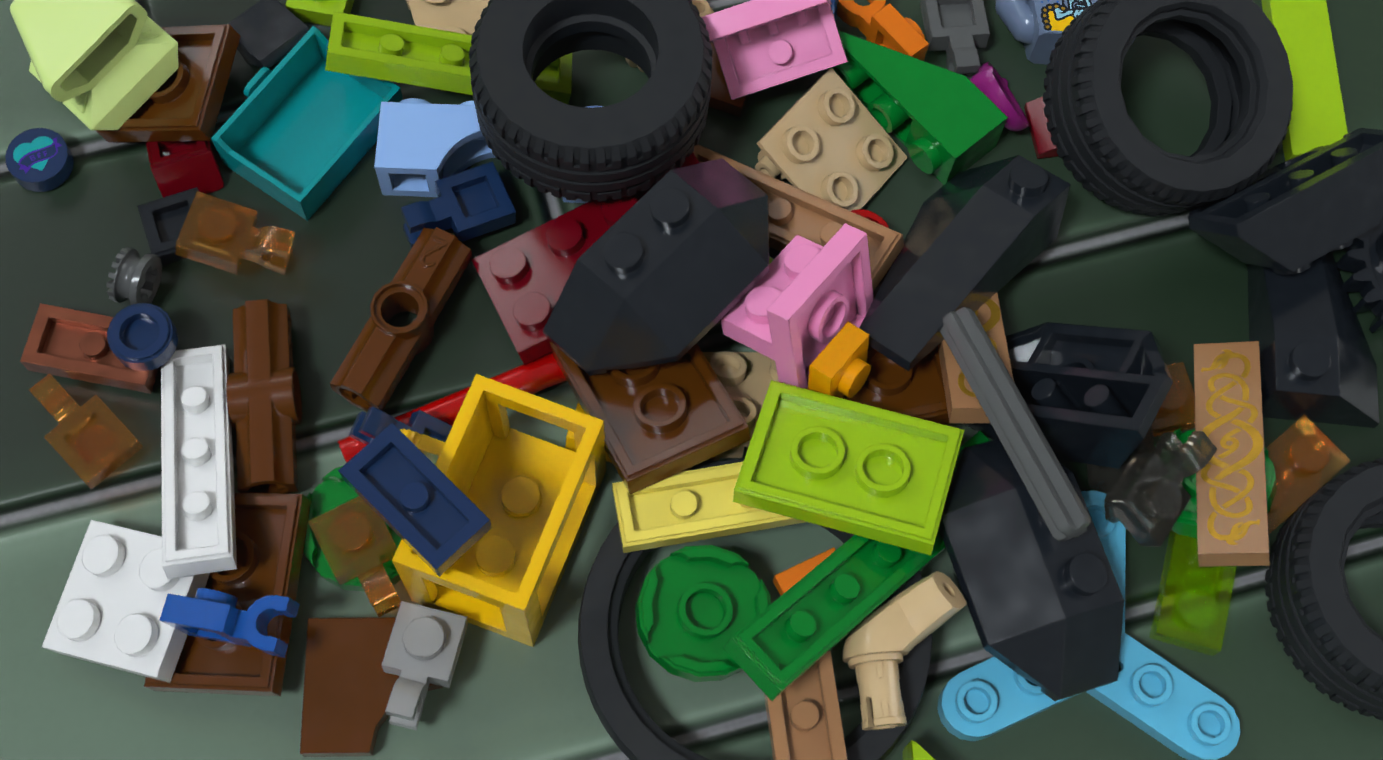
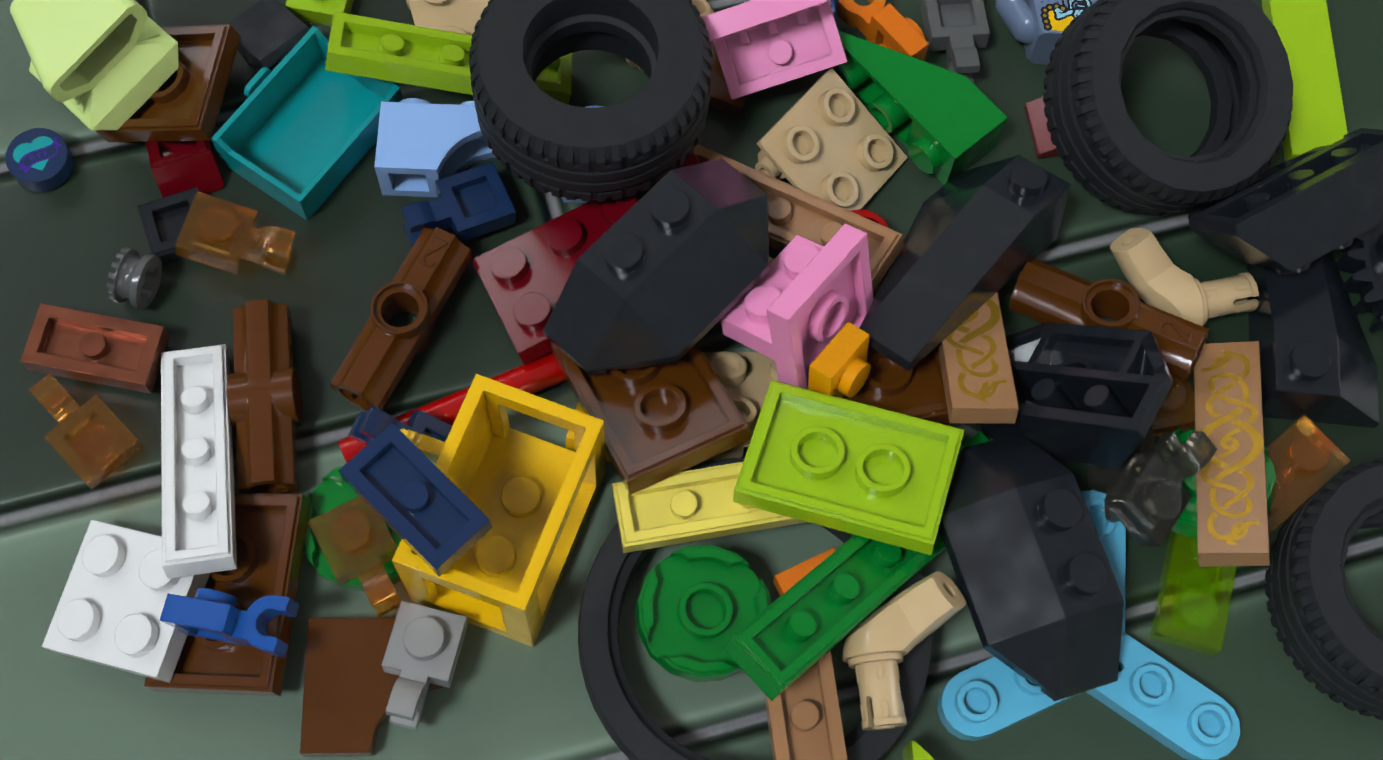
dark blue tile [107,303,178,371] -> none
dark grey axle [940,307,1091,542] -> none
magenta piece [970,62,1029,132] -> none
none -> reddish brown piece [1009,259,1210,382]
none -> tan arm [1110,228,1259,326]

